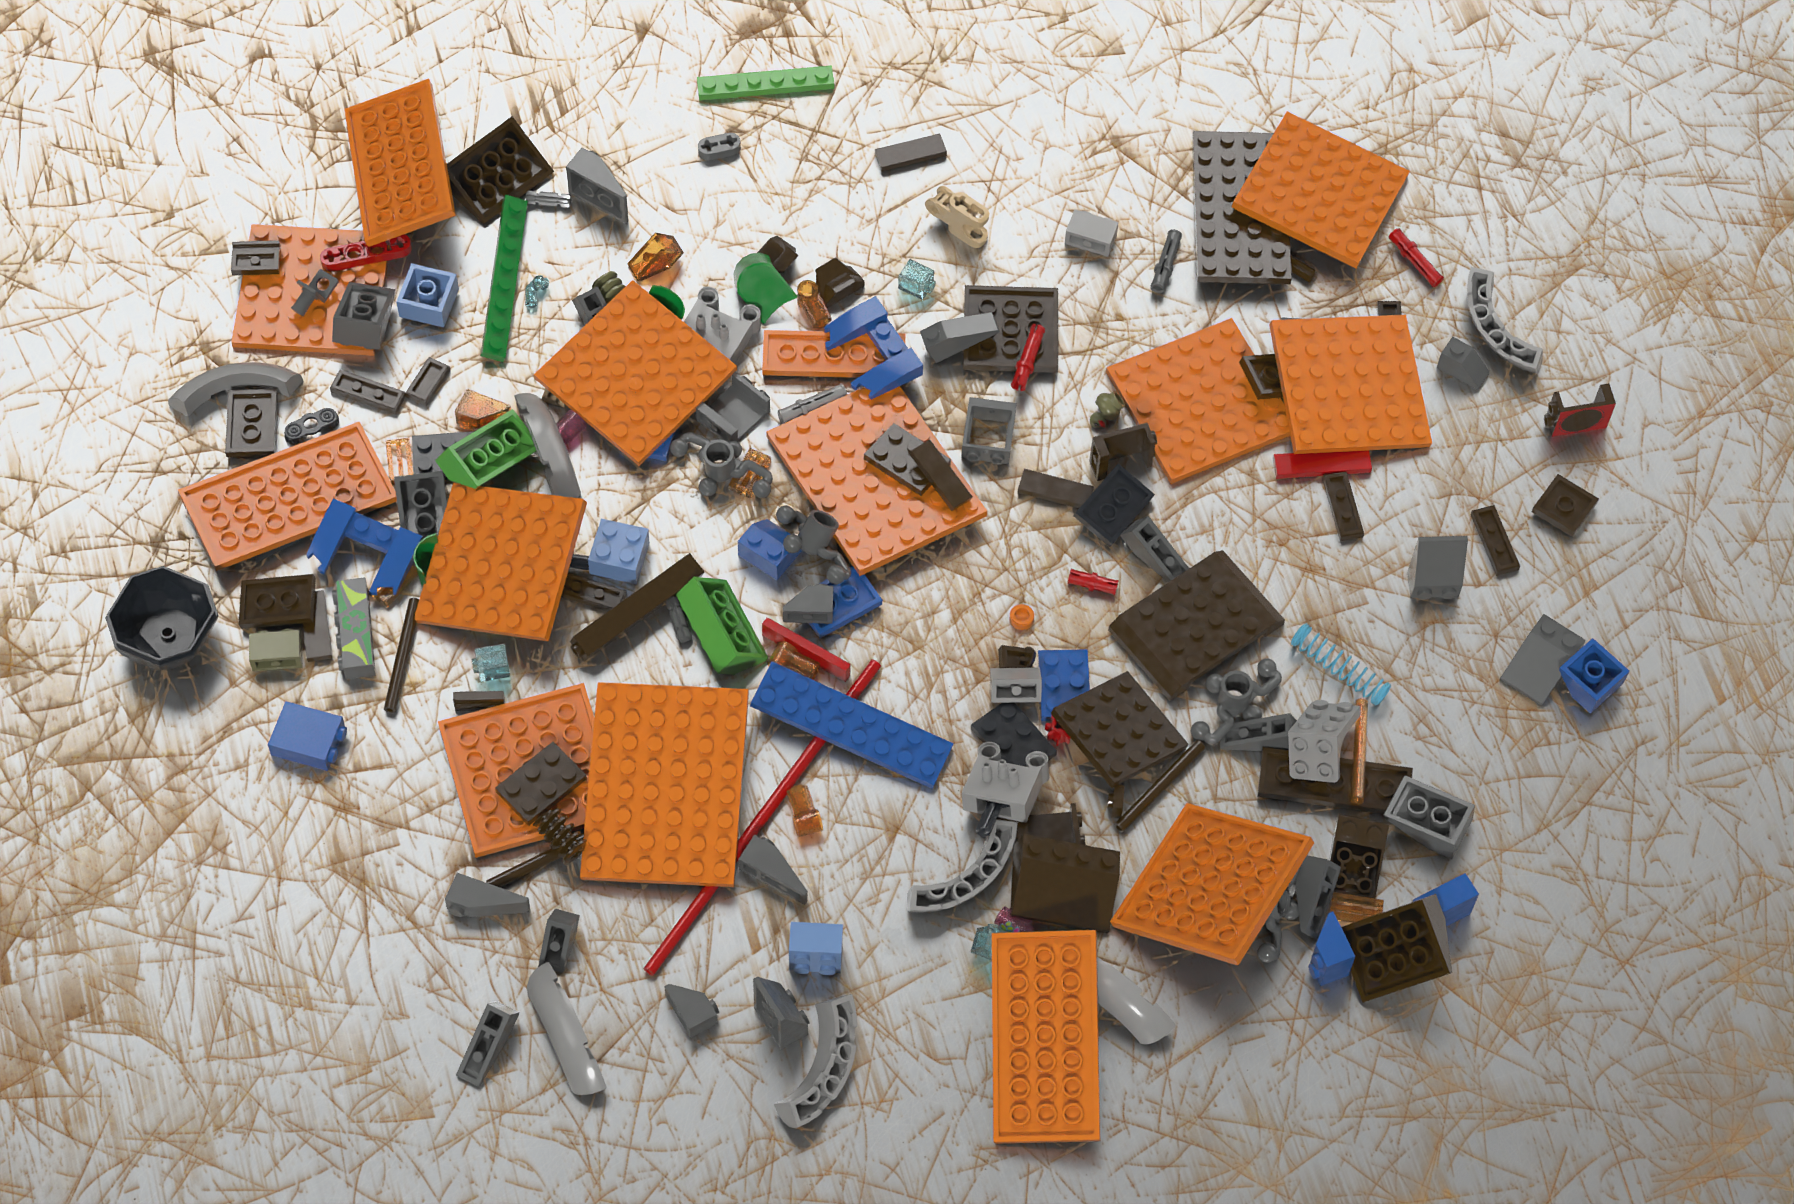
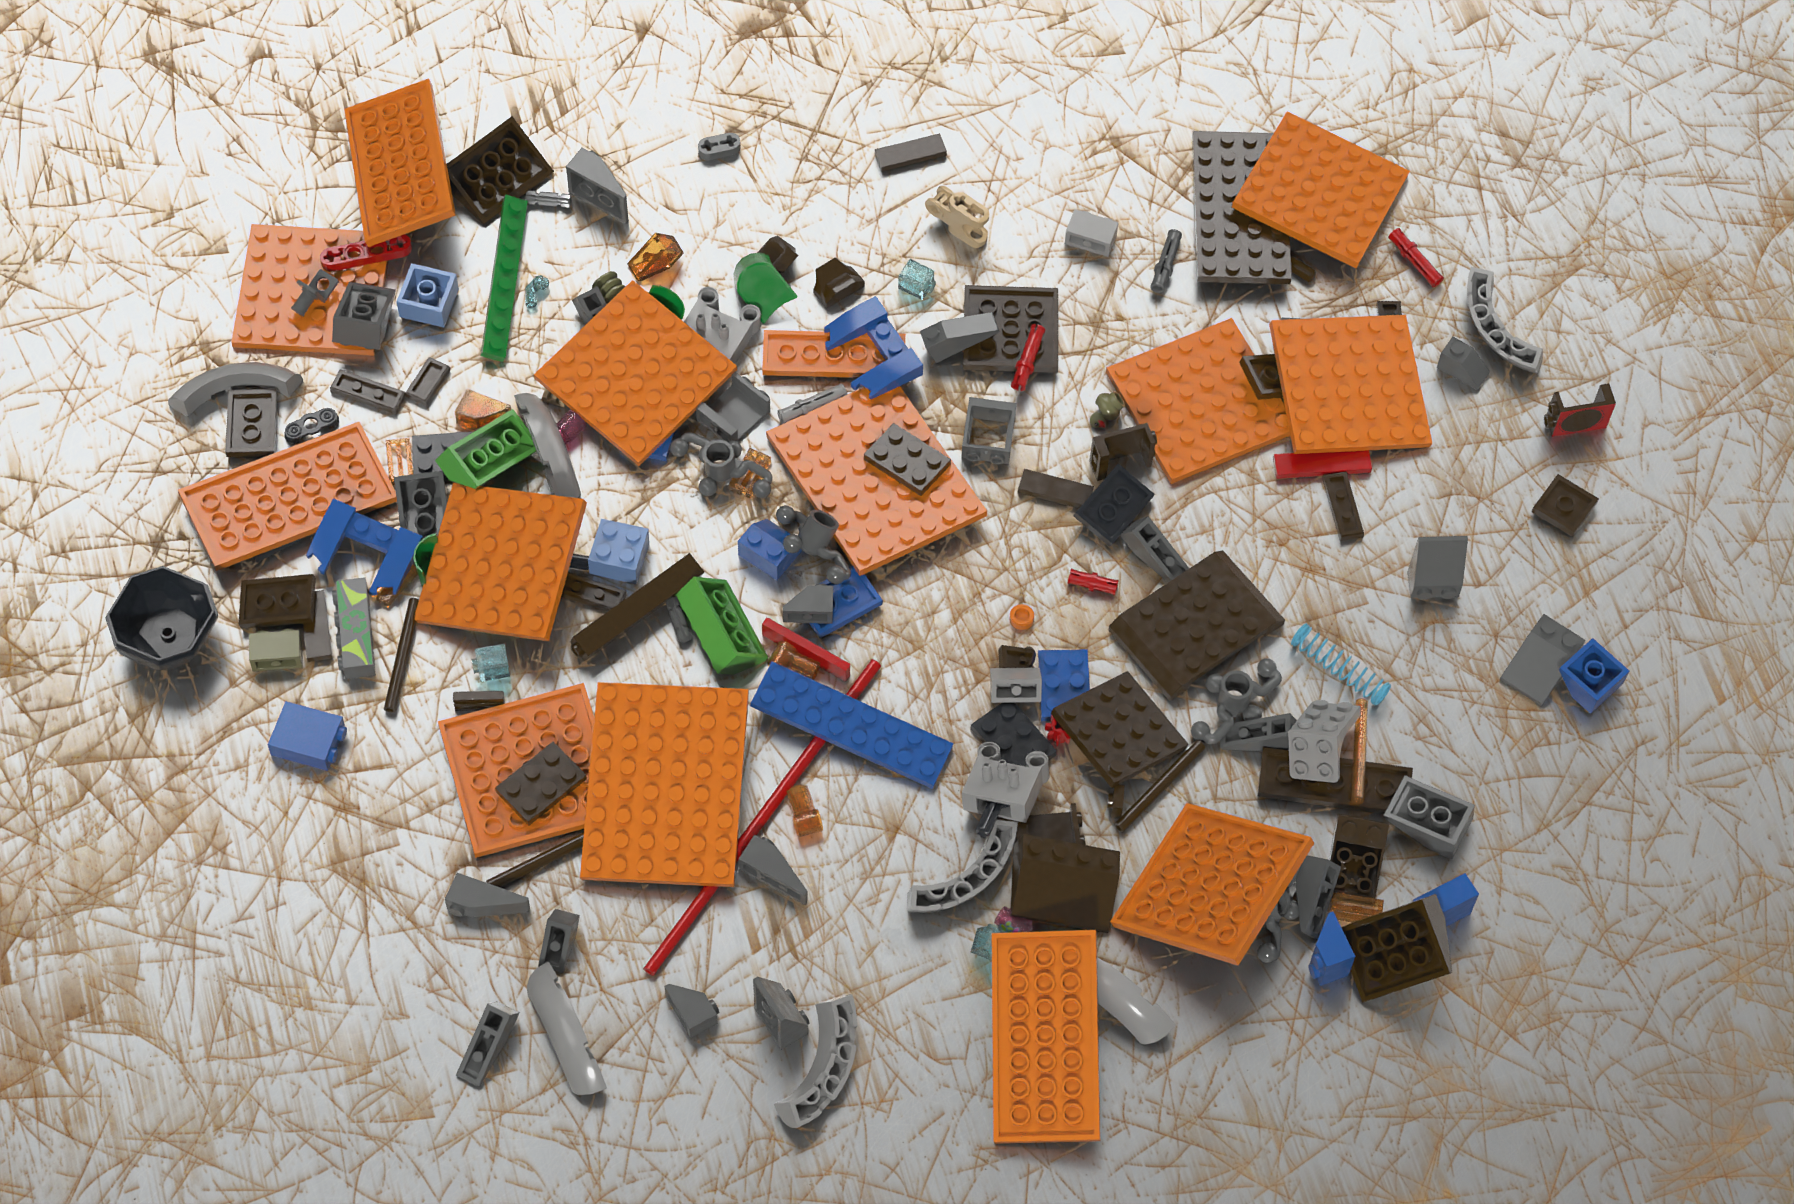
plate [231,241,281,275] -> none
dark brown piece [533,808,587,865] -> none
bright green plate [697,65,834,101] -> none
medium blue brick [789,922,843,975] -> none
clear orange piece [797,280,832,329] -> none
dark brown tile [909,439,973,511] -> none
dark brown tile [1470,505,1520,576] -> none

